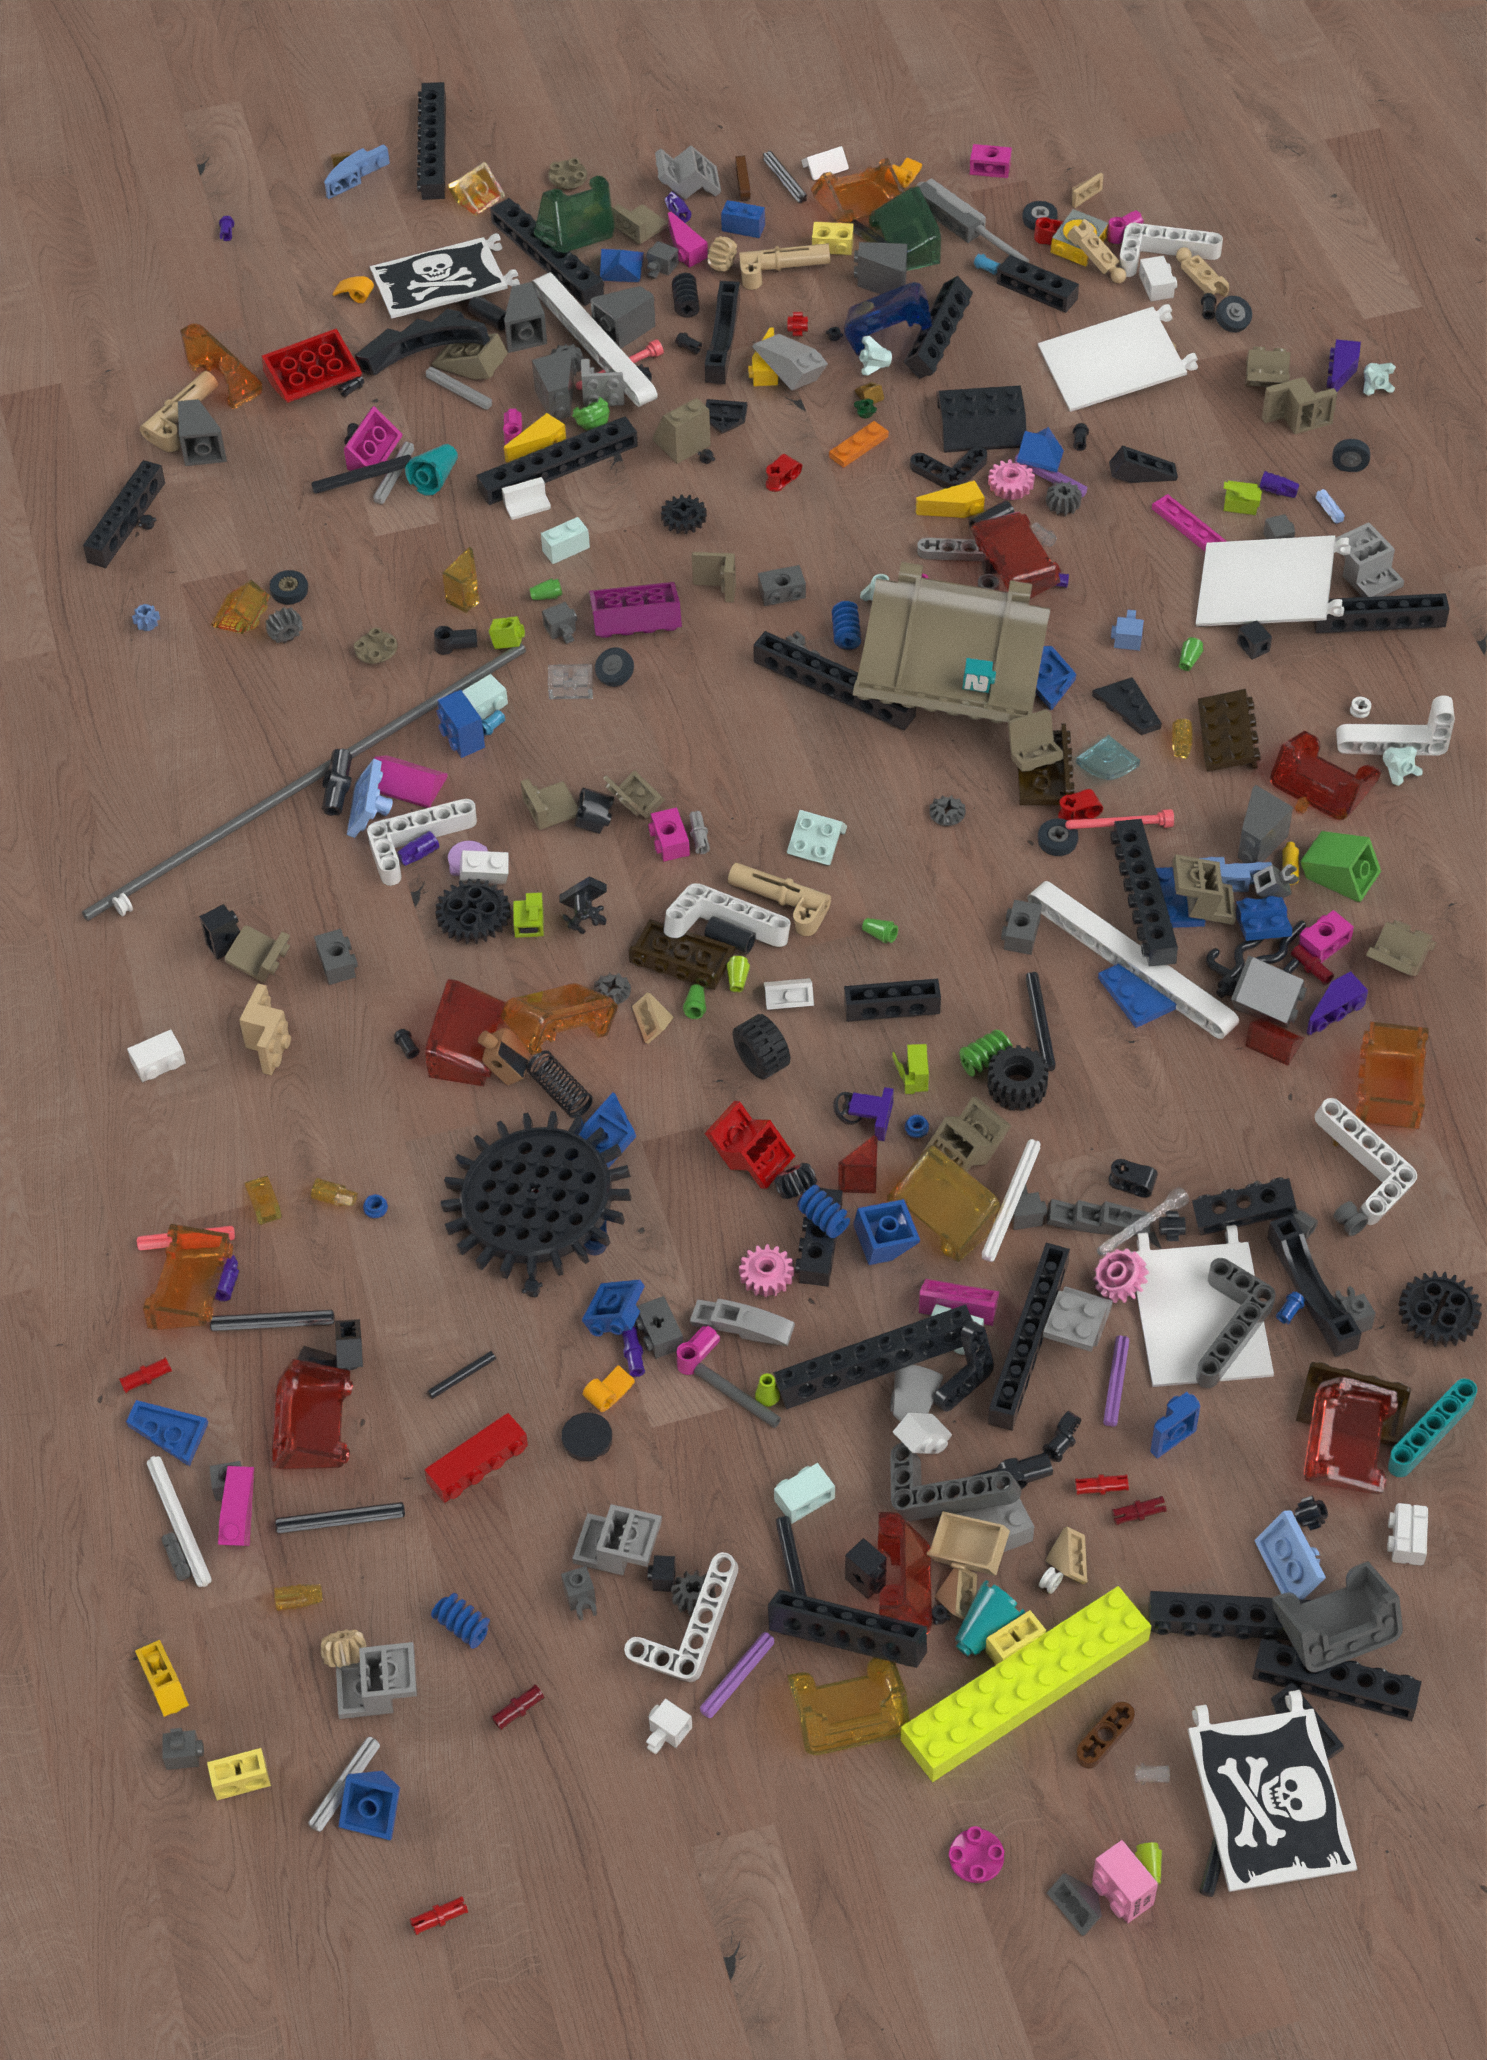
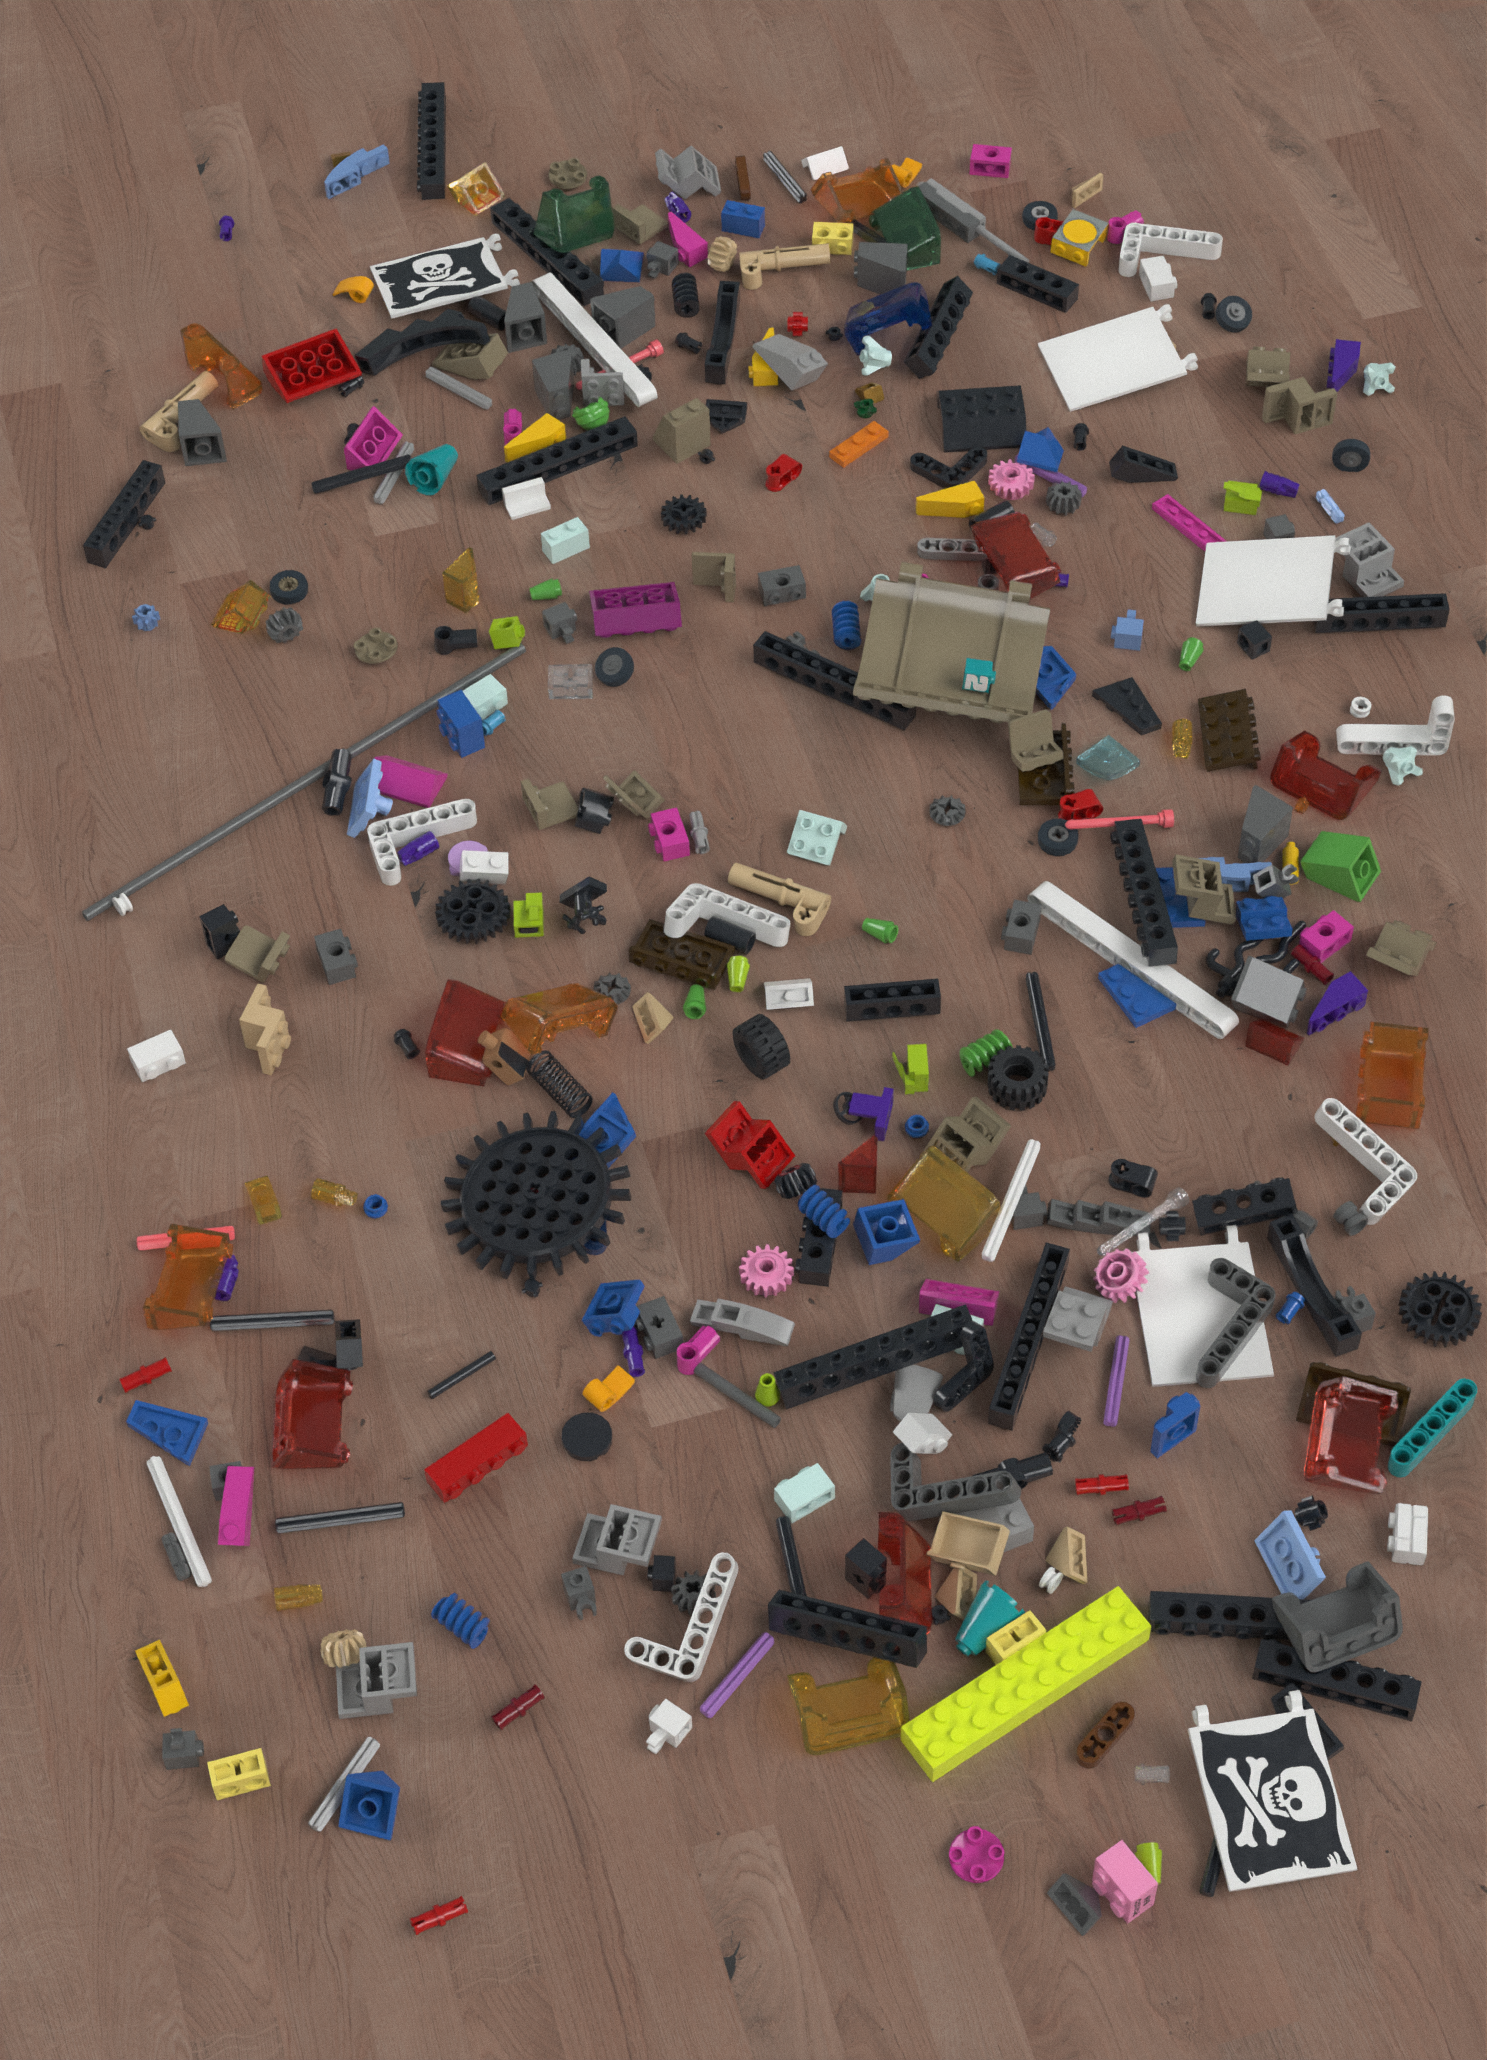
tan plate [1067,219,1126,284] -> none
tan plate [1176,247,1229,297] -> none

